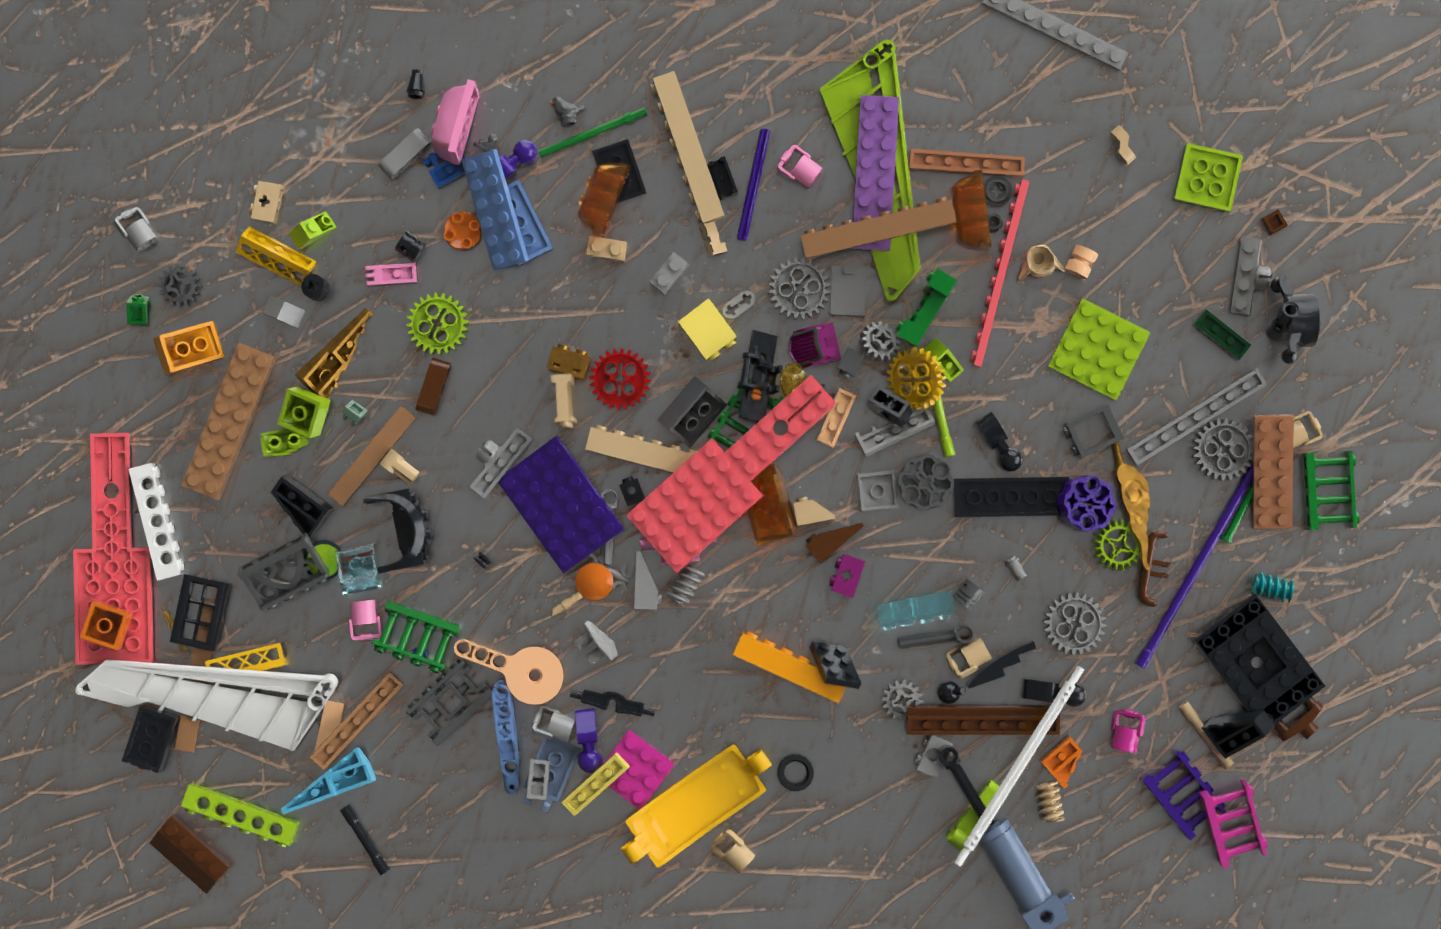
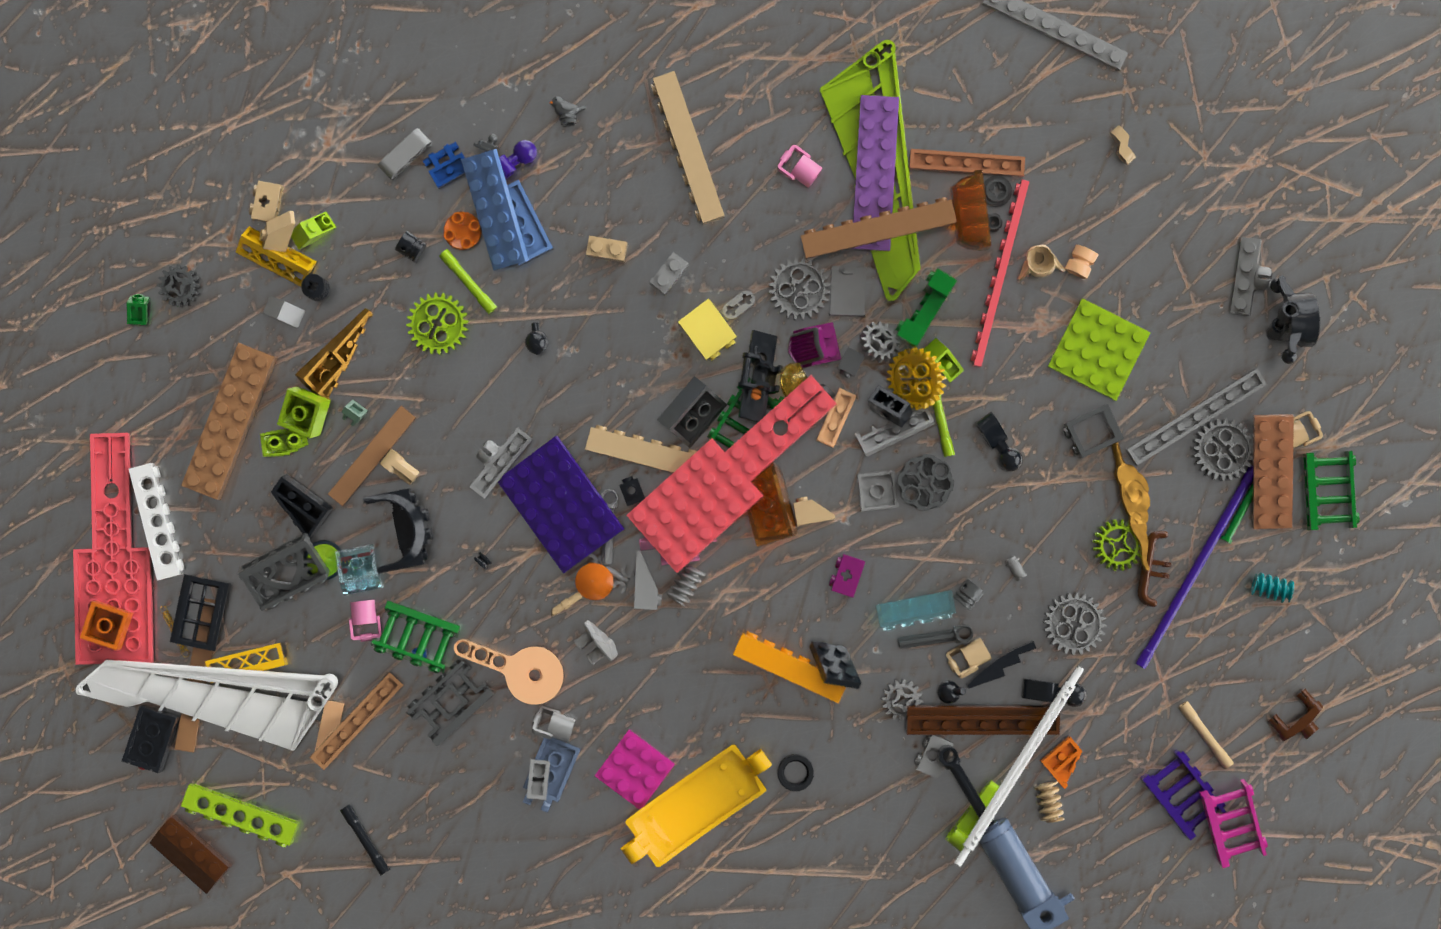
light grey piece [113,207,157,252] -> none
light orange slope [153,321,224,375] -> none
medium azure wedge [281,747,376,814] -> none
bright pink hinge [364,263,417,286] -> none
black cone [406,69,425,99] -> none
reddish brown beam [415,357,451,416] -> none
bright pink windscreen [431,80,480,165] -> none
medium blue piece [492,679,520,795] -> none
green bar [538,107,647,157] -> none
pearl gold piece [546,344,591,381] -> none
tan fence [551,374,577,428] -> none
light yellow plate [561,752,630,816] -> none
black piece [570,689,655,717] -> none
dark purple beam [575,708,602,773] -> none
clear orange windscreen [578,162,631,238] -> none
red gear [589,348,651,410] -> none
black tile [592,139,647,205] -> none
tan piece [699,221,727,258] -> none
black hinge [707,156,738,201] -> none
tan piece [711,829,756,873] -> none
dark purple axle [737,128,770,241] -> none
reddish brown slope [805,523,864,564] -> none
black plate [954,477,1070,517] -> none
dark purple connector [1057,475,1116,532] -> none
dark pink piece [1112,710,1146,753] -> none
lime plate [1174,143,1243,212] -> none
dark green plate [1193,309,1251,360] -> none
black slope [1194,594,1325,725] -> none
black wedge [1202,710,1275,759] -> none
reddish brown tile [1261,209,1288,236] -> none
none -> tan slope [260,211,295,252]
none -> lime piece [439,249,497,314]
none -> black piece [525,322,548,355]

